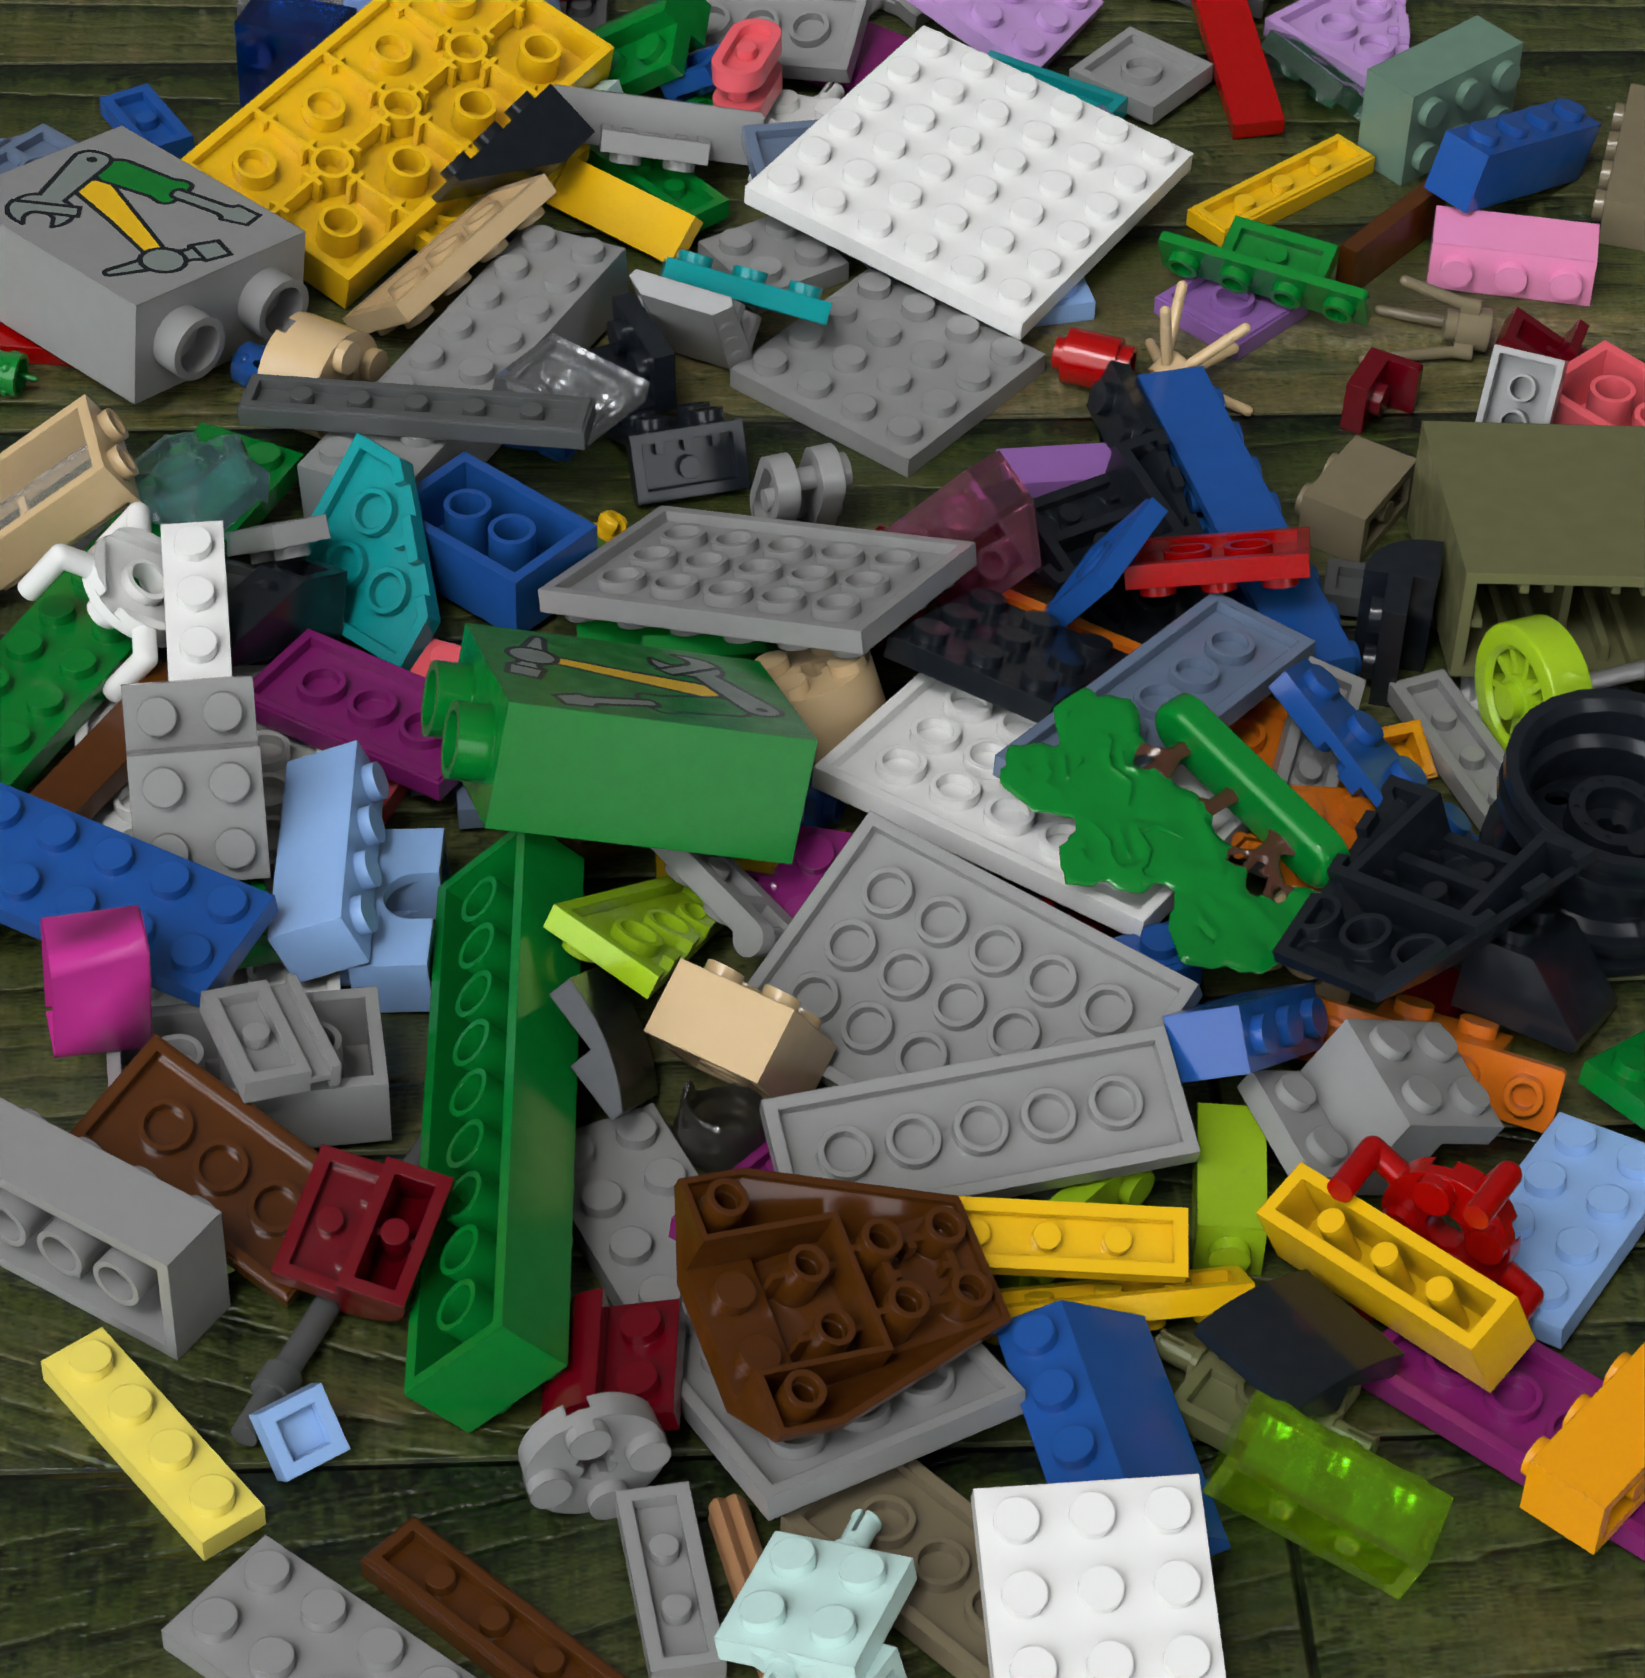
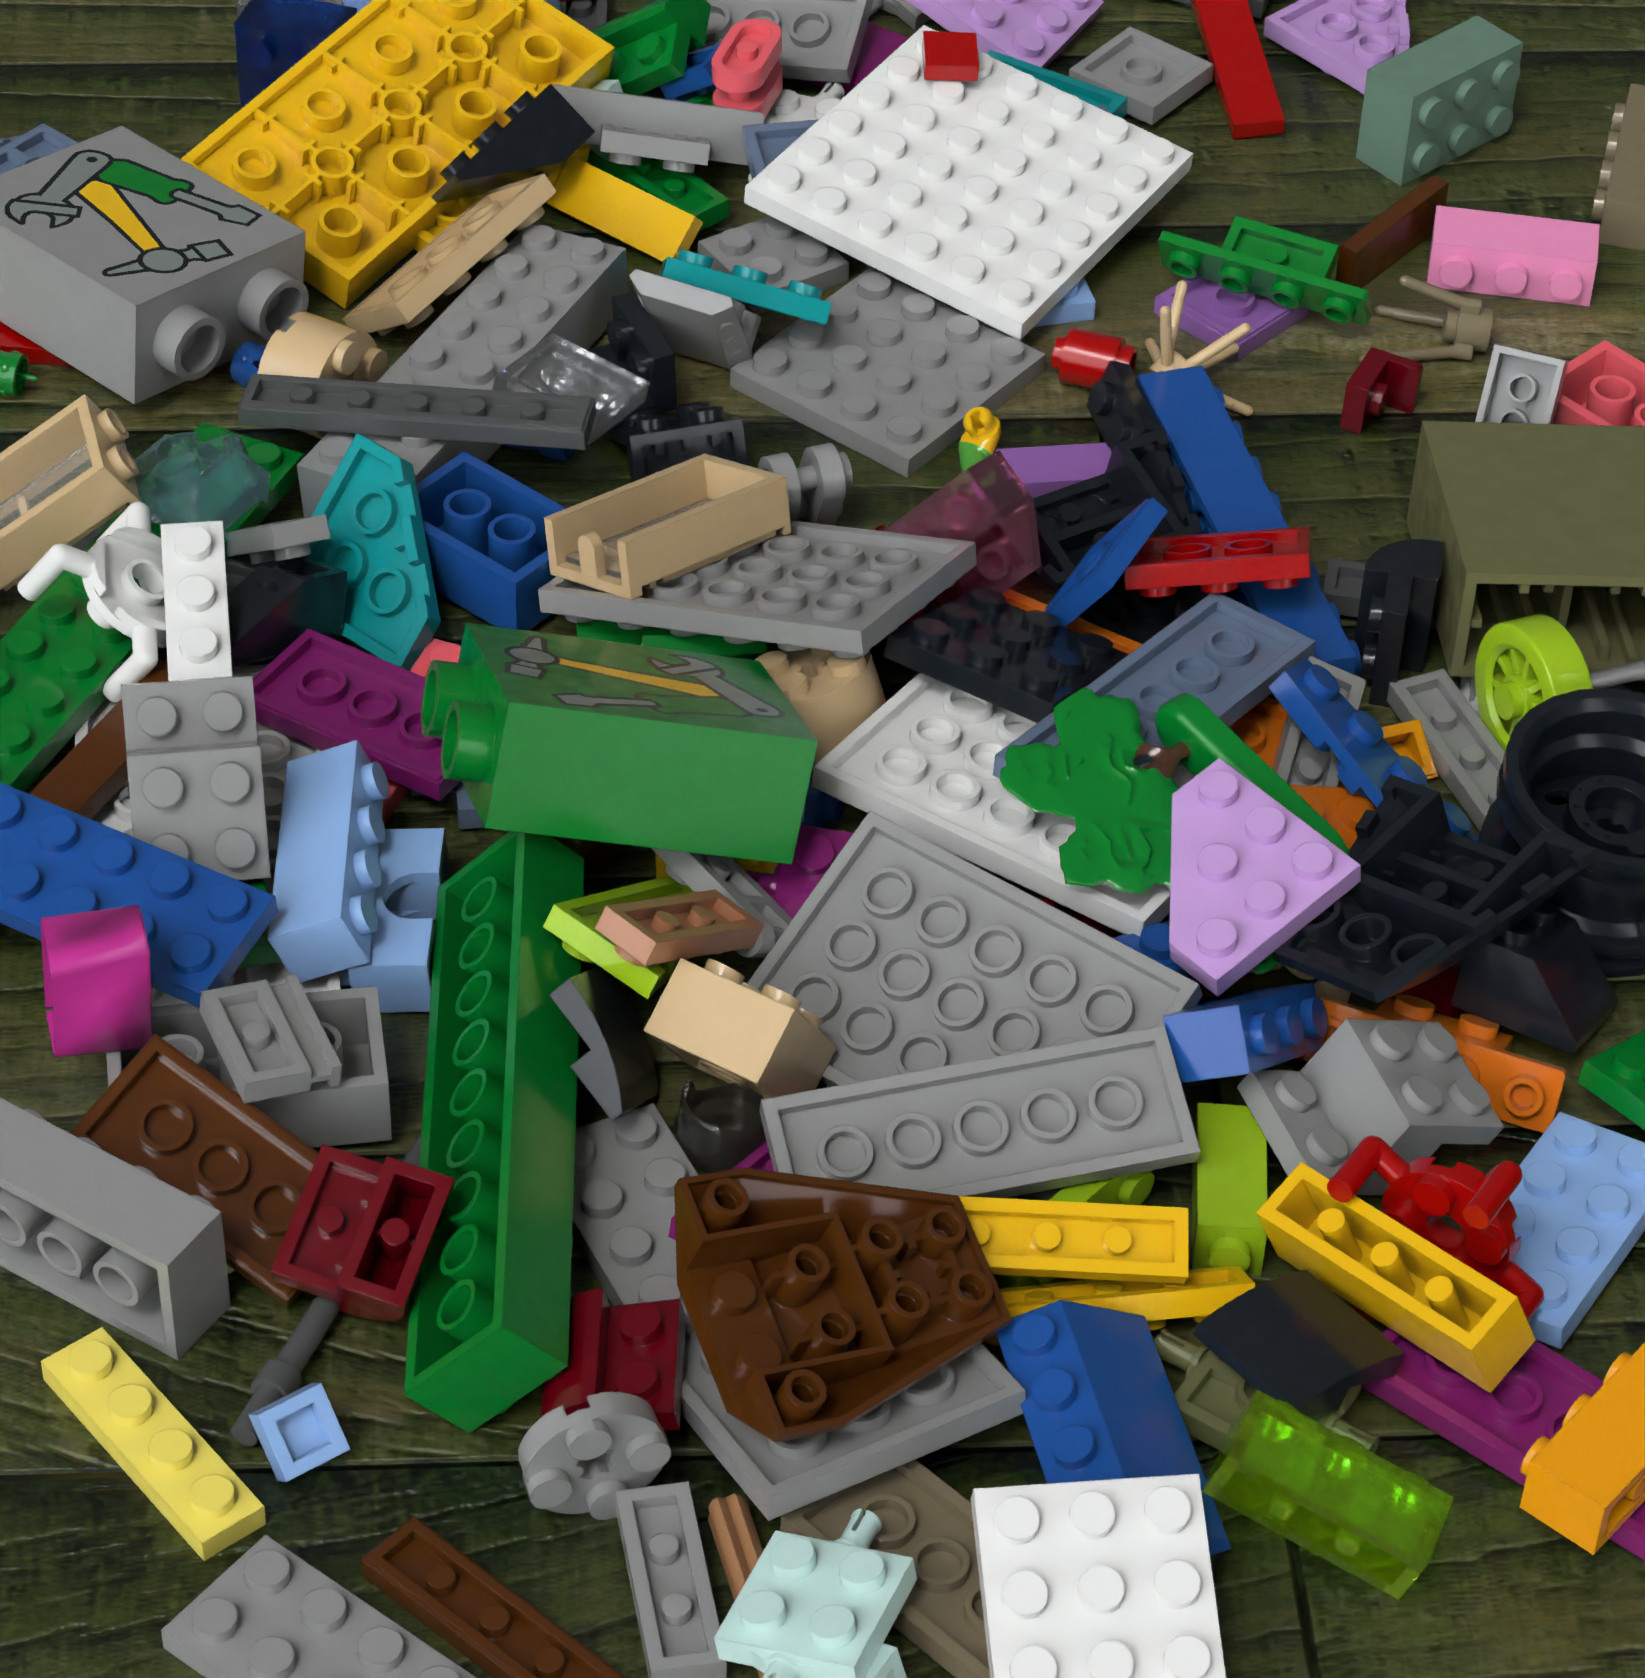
blue plate [99,83,194,158] -> none
yellow tile [1186,134,1376,247] -> none
clear green plate [1260,29,1365,122] -> none
dark tan brick [1294,435,1416,563] -> none
blue brick [1424,98,1601,213] -> none
dark red bracket [1492,306,1590,362] -> none
none -> tan door [544,453,791,600]
none -> nougat plate [595,889,764,967]
none -> red tile [922,31,979,82]
none -> yellow arm [958,407,1002,493]
none -> lavender plate [1169,758,1361,997]

